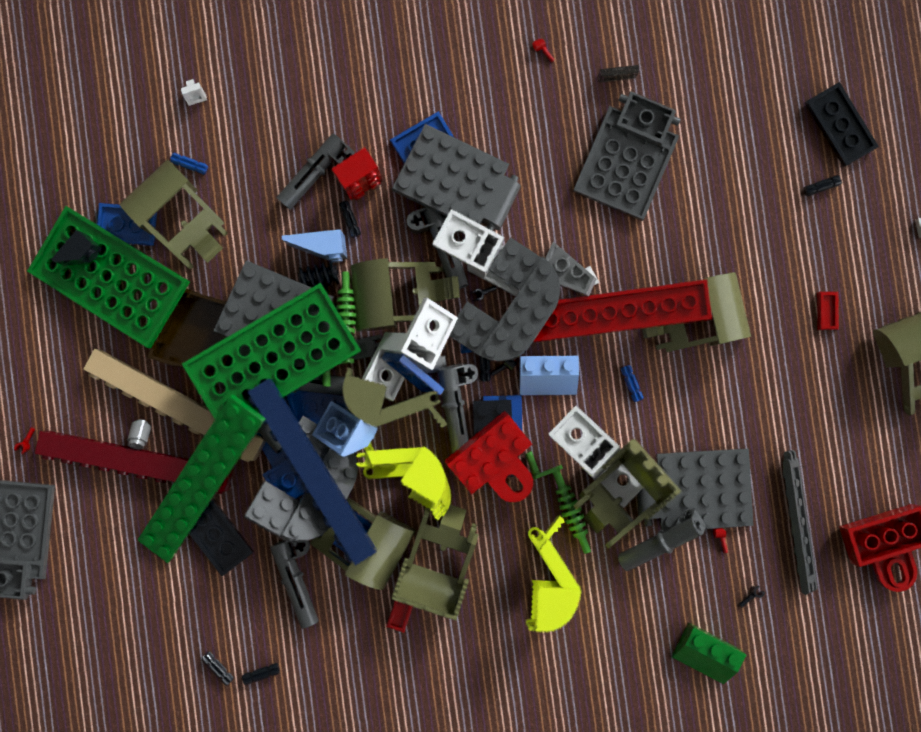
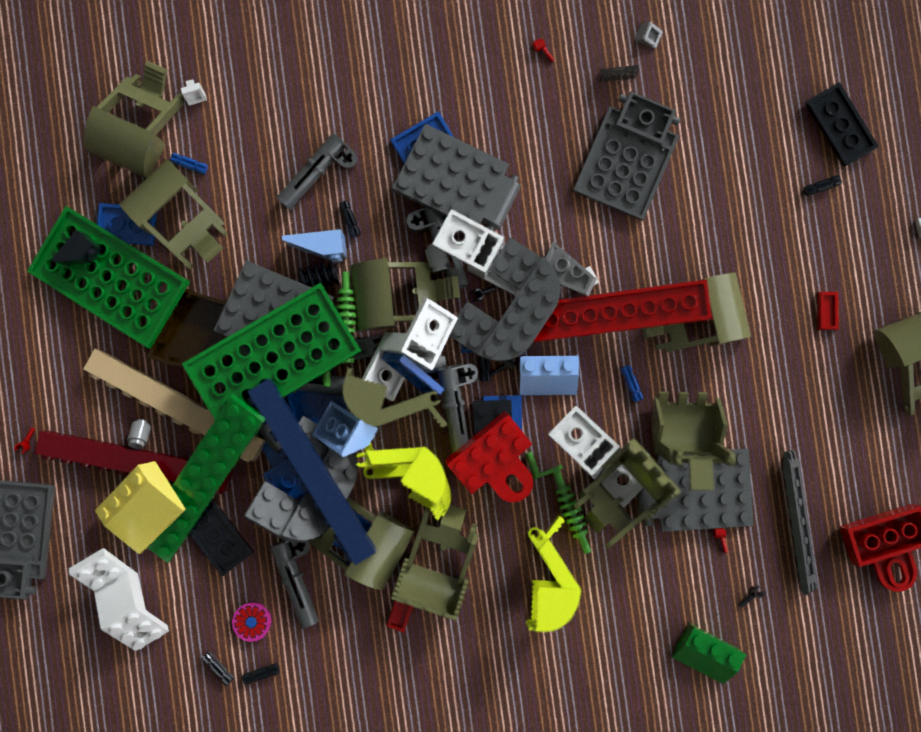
red brick [332,147,383,201] -> none
dark grey piece [618,508,706,571] -> none
none -> white bracket [69,548,169,651]
none -> olive piece [84,61,185,179]
none -> light yellow slope [95,462,186,554]
none -> tile [232,602,272,642]
none -> light grey brick [425,244,448,272]
none -> light grey slope [635,22,663,49]
none -> olive piece [652,392,736,491]

